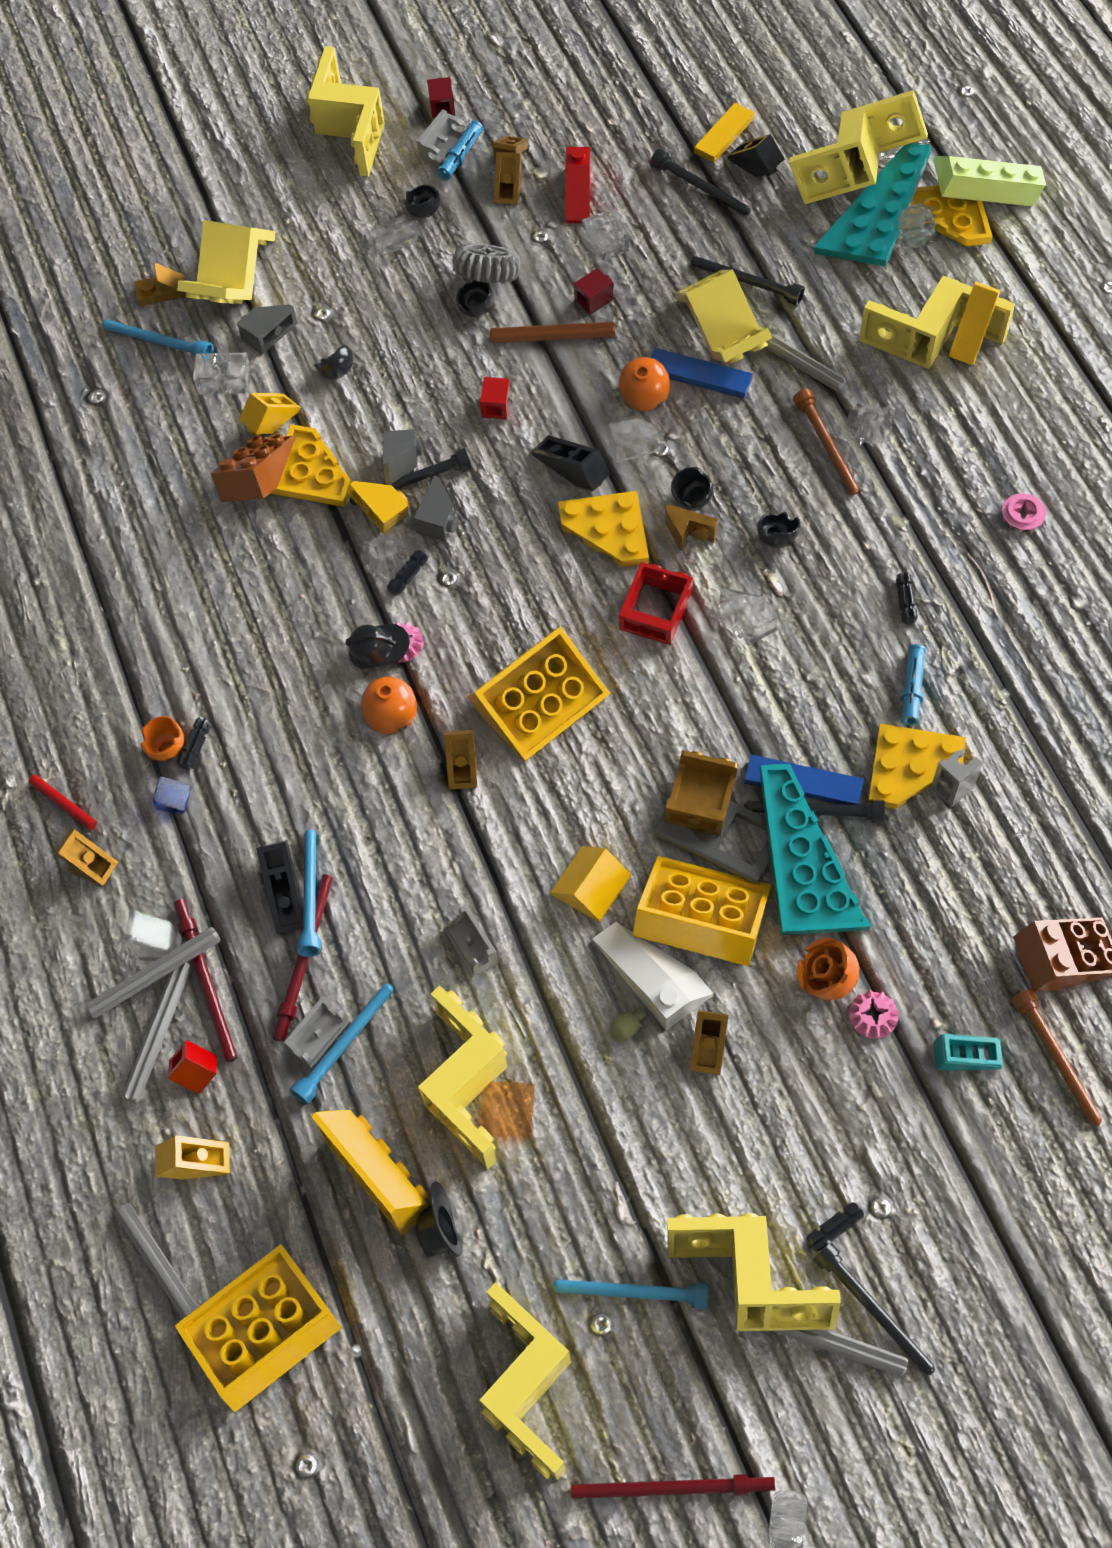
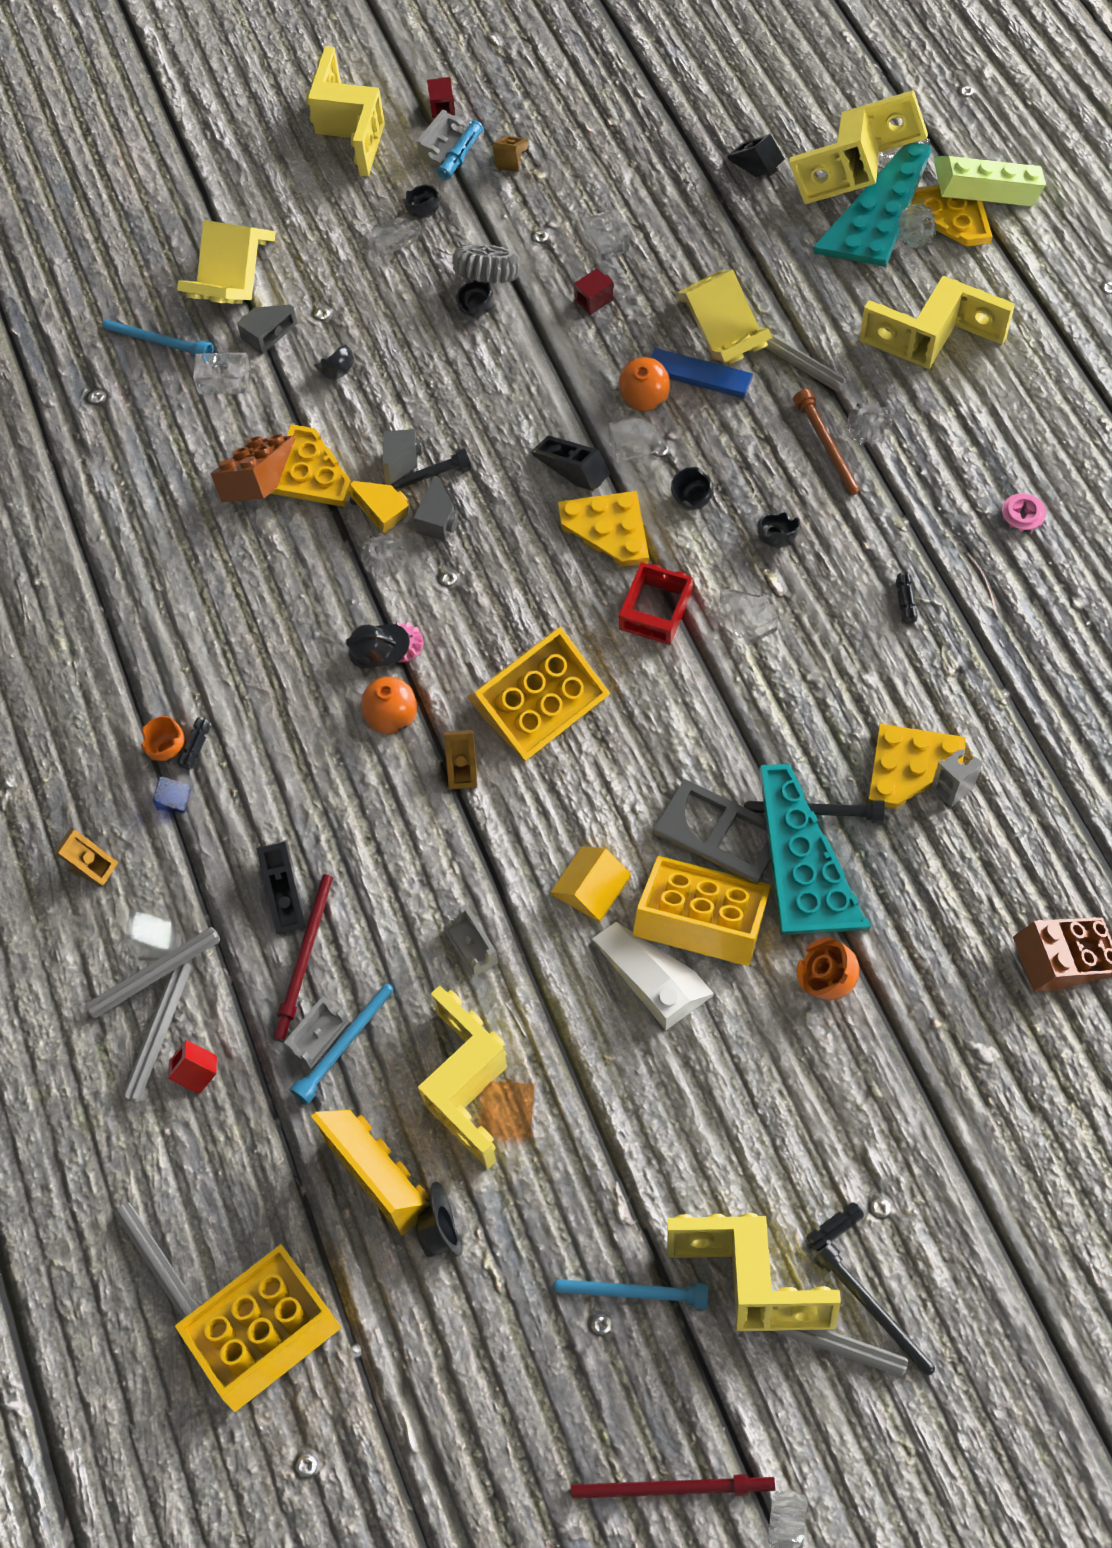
red bar [28,774,97,830] -> none
pearl gold slope [134,264,186,307] -> none
yellow slope [155,1136,230,1180] -> none
dark red bar [174,899,238,1062] -> none
yellow slope [239,393,301,436] -> none
dark azure piece [297,829,321,957] -> none
black axle [387,550,428,596] -> none
light yellow bracket [479,1282,571,1481] -> none
red panel [480,377,510,420] -> none
dark orange axle [490,322,615,343] -> none
pearl gold slope [494,152,523,204] -> none
red slope [565,146,591,223] -> none
olive cylinder [610,1005,649,1042] -> none
black piece [650,148,751,216] -> none
pearl gold panel [664,751,738,836] -> none
pearl gold slope [665,504,718,551] -> none
black piece [690,256,805,306] -> none
pearl gold slope [690,1010,729,1075] -> none
yellow tile [694,103,755,163] -> none
blue tile [744,754,864,805] -> none
bright pink gear [849,990,899,1039] -> none
dark azure pin [901,644,926,726] -> none
teal slope [933,1034,1003,1071] -> none
yellow tile [949,282,1001,365] -> none
dark orange piece [1011,988,1102,1126] -> none

